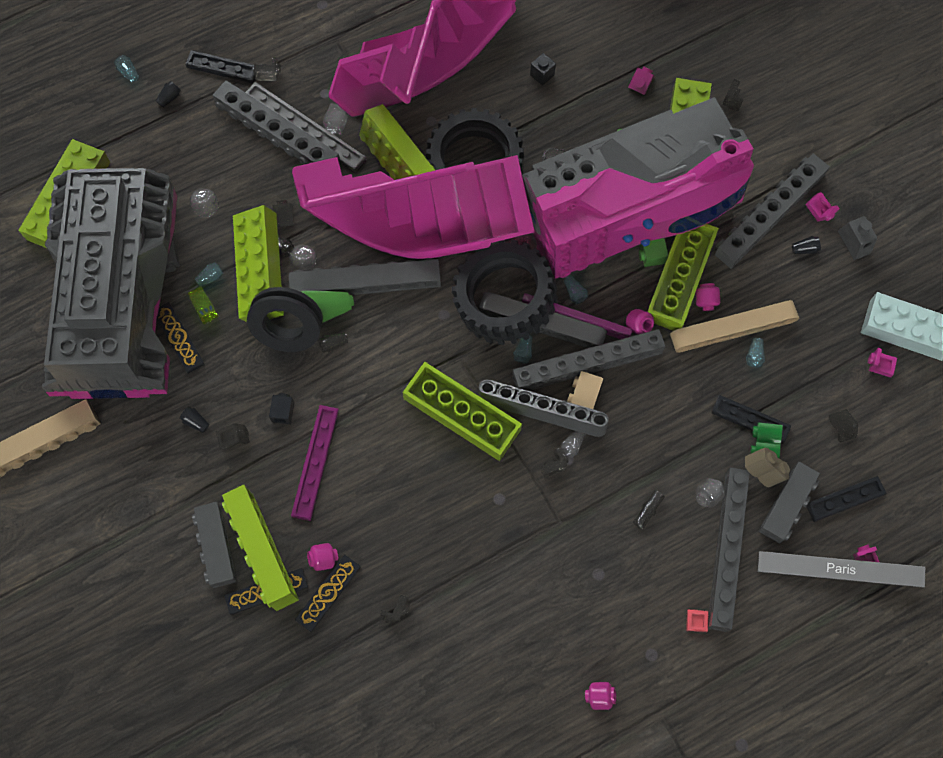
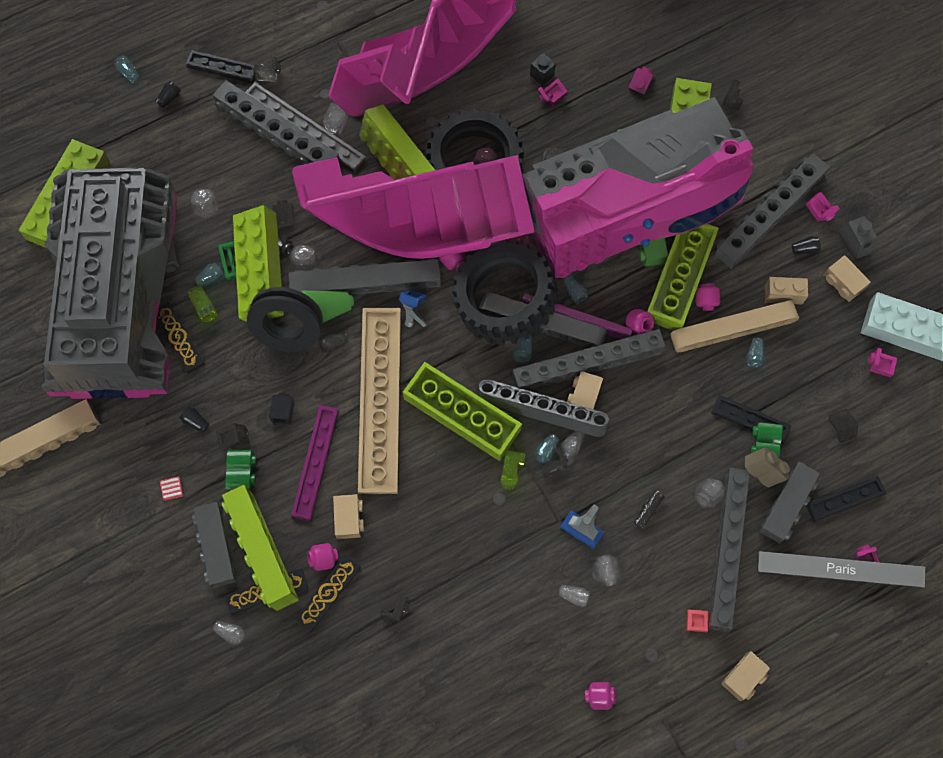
none -> coral tile [160,476,184,501]
none -> clear cone [213,620,245,645]
none -> green tile [218,241,236,281]
none -> green brick [226,450,257,492]
none -> tan brick [333,494,364,539]
none -> tan plate [358,308,401,494]
none -> piece [399,289,428,327]
none -> dark pink head [439,252,466,270]
none -> clear pink head [473,148,498,165]
none -> clear neon green leg [501,450,526,490]
none -> clear light blue cone [534,434,559,464]
none -> dark pink bracket [538,78,569,107]
none -> clear cone [559,584,590,607]
none -> piece [560,504,605,550]
none -> clear head [593,554,622,586]
none -> tan brick [721,651,770,701]
none -> tan brick [765,277,808,305]
none -> tan brick [824,255,871,302]

